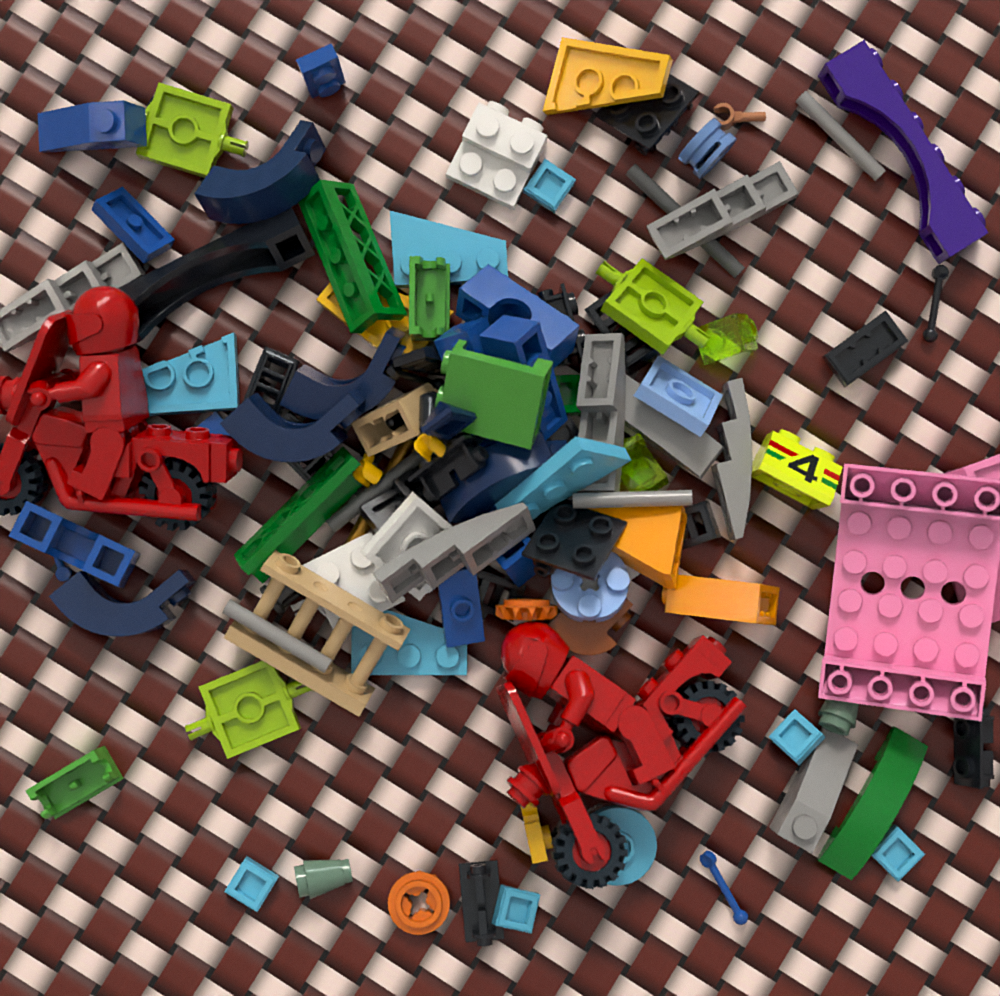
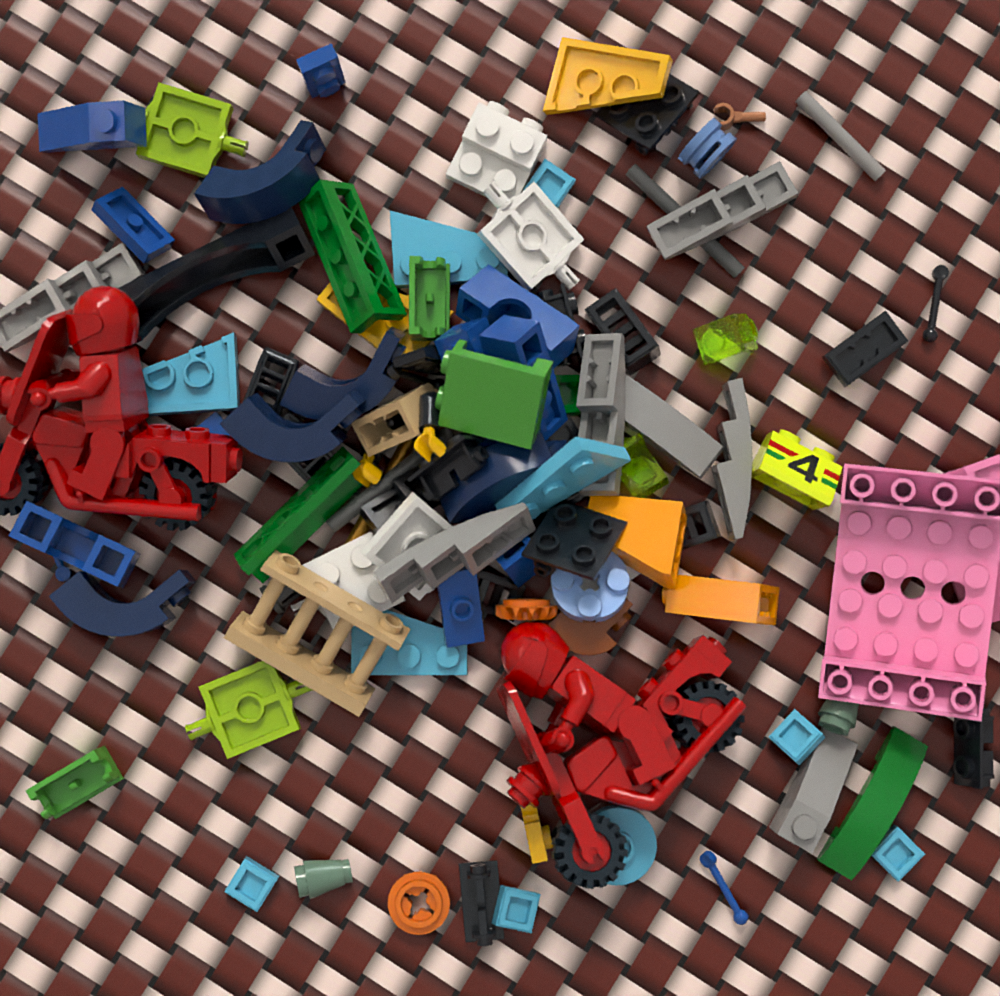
light grey bar [222,599,332,673] -> none
dark blue slope [421,401,477,440] -> none
light grey bar [573,490,692,509] -> none
lime plate [595,258,711,355] -> none
light blue tile [634,355,723,437] -> none
dark purple arch [818,40,989,265] -> none
none -> white plate [477,181,584,291]

